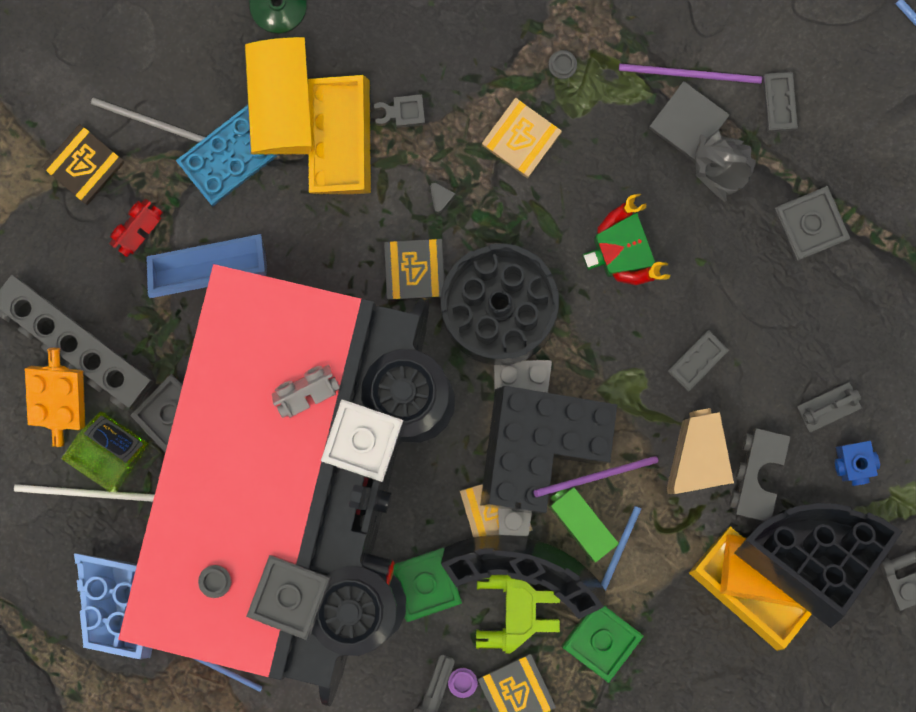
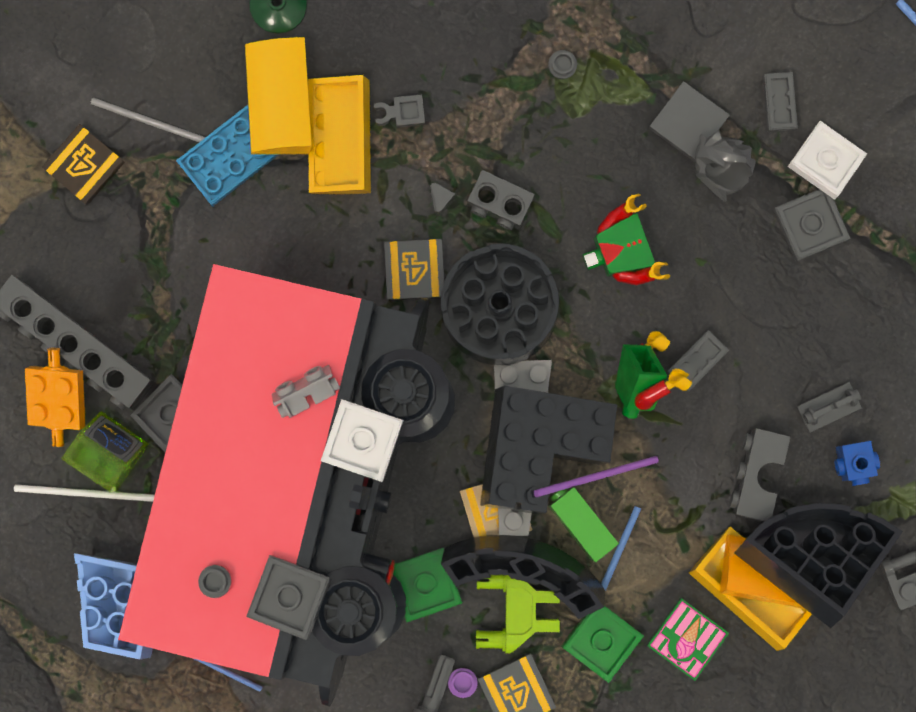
red hinge [109,199,163,257] -> none
medium blue slope [147,234,267,298] -> none
tan tile [482,98,562,178] -> none
medium lavender axle [619,64,762,84] -> none
tan slope [667,408,734,494] -> none
none -> dark grey brick [467,170,535,231]
none -> green torso [615,331,692,419]
none -> tile [647,598,729,681]
none -> white tile [787,121,867,200]

